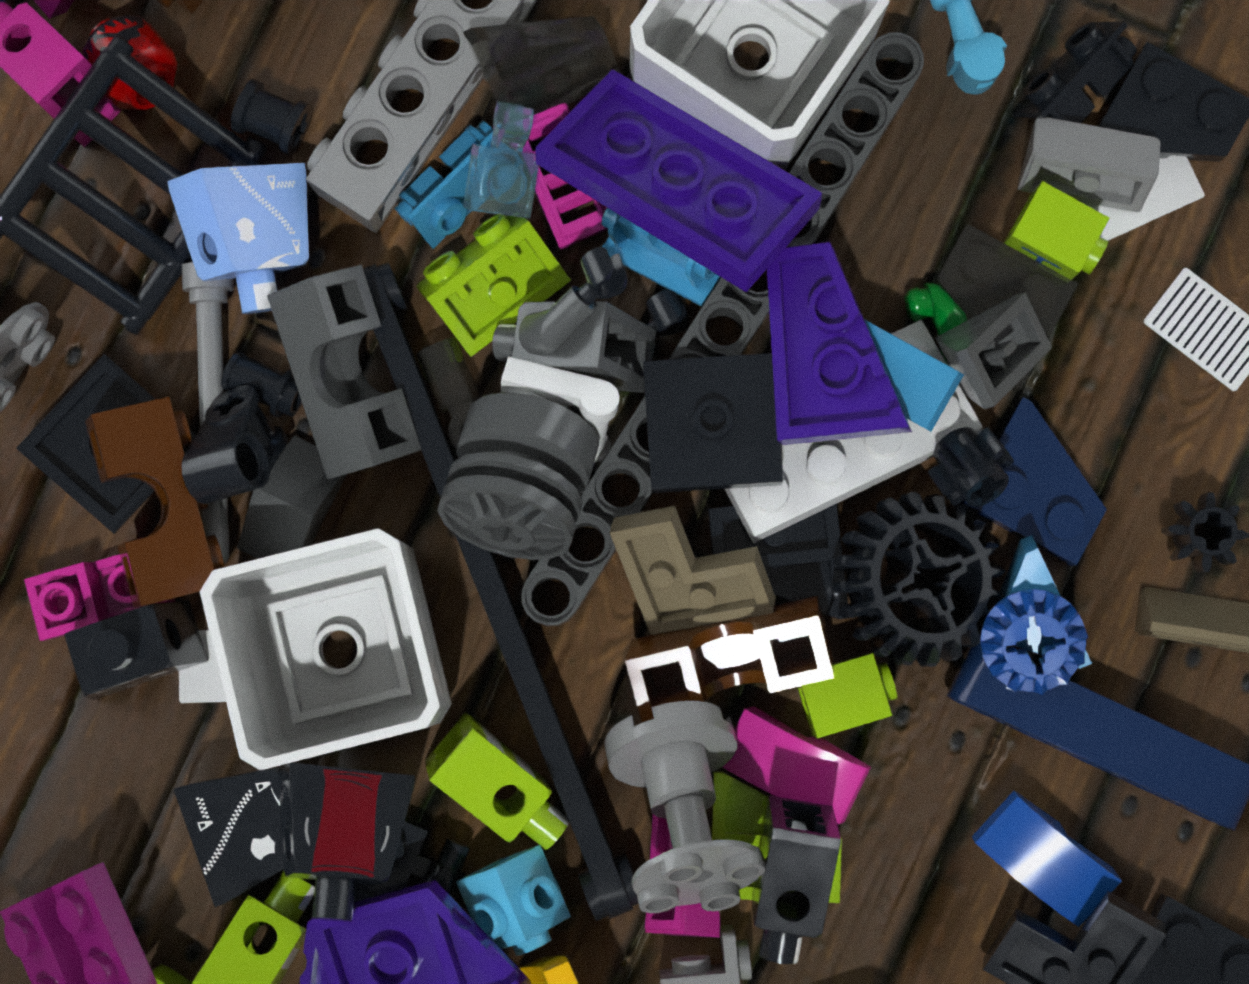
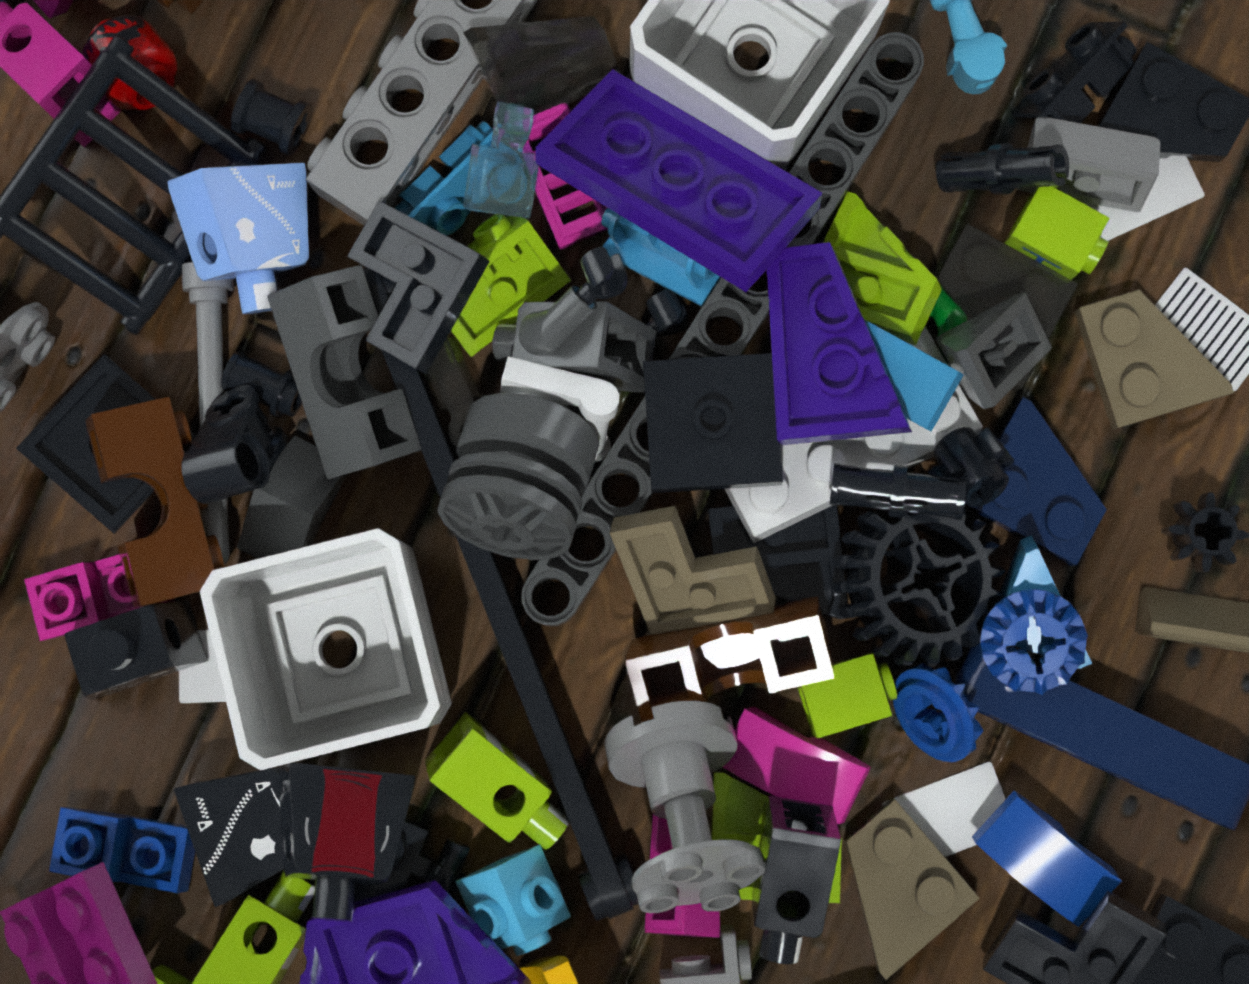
none -> blue slope [49,807,195,893]
none -> black plate [347,200,490,375]
none -> lime wing [823,191,942,345]
none -> black pin [829,463,966,520]
none -> dark tan wing [844,798,980,980]
none -> white sticker [882,762,1006,857]
none -> blue gear [893,662,984,762]
none -> black pin [936,143,1069,195]
none -> dark tan wing [1074,290,1234,430]

